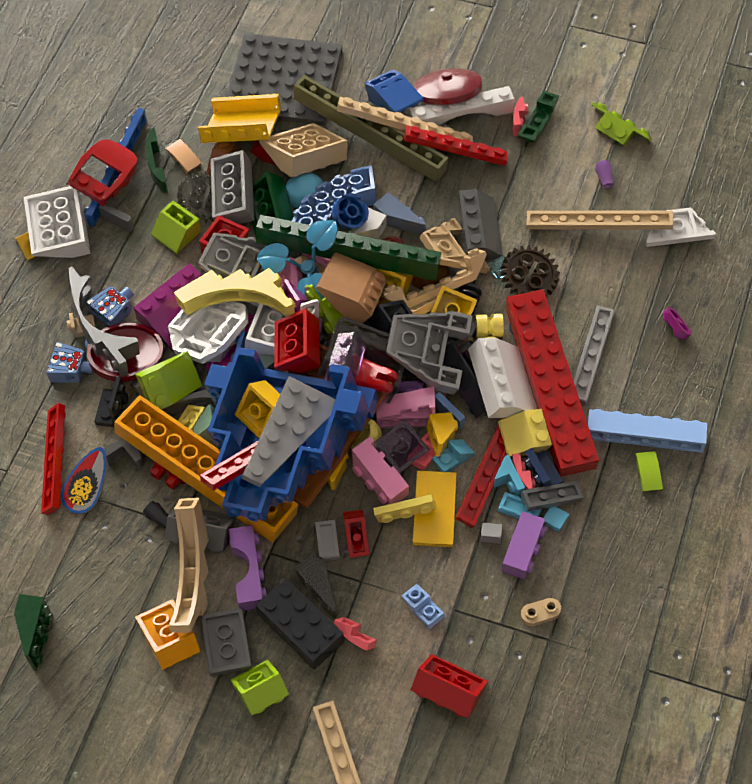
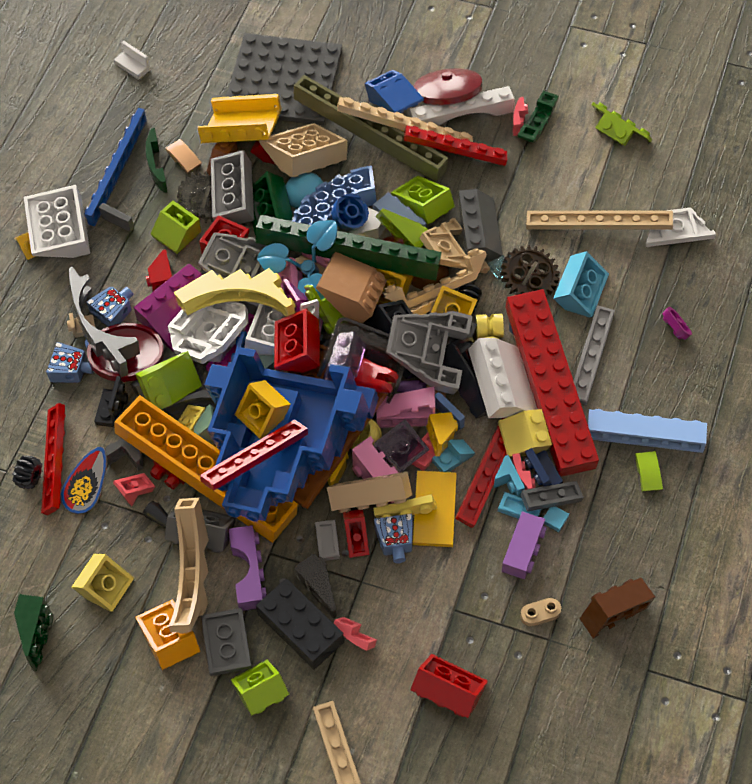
red slope [67,140,137,206] -> none
light grey wing [241,376,335,487] -> none
light blue slope [401,584,445,630] -> none
light grey slope [480,523,502,544] -> none
medium lavender cone [595,160,614,188] -> none
none -> black gear [12,455,43,489]
none -> light yellow slope [72,554,134,612]
none -> coral slope [113,473,155,506]
none -> white panel [114,40,150,80]
none -> red slope [146,249,172,291]
none -> tan brick [327,472,412,513]
none -> torso [374,514,412,563]
none -> lime slope [375,208,428,248]
none -> lime slope [391,175,455,224]
none -> medium azure slope [553,251,609,317]
none -> reddish brown wedge [579,577,655,639]

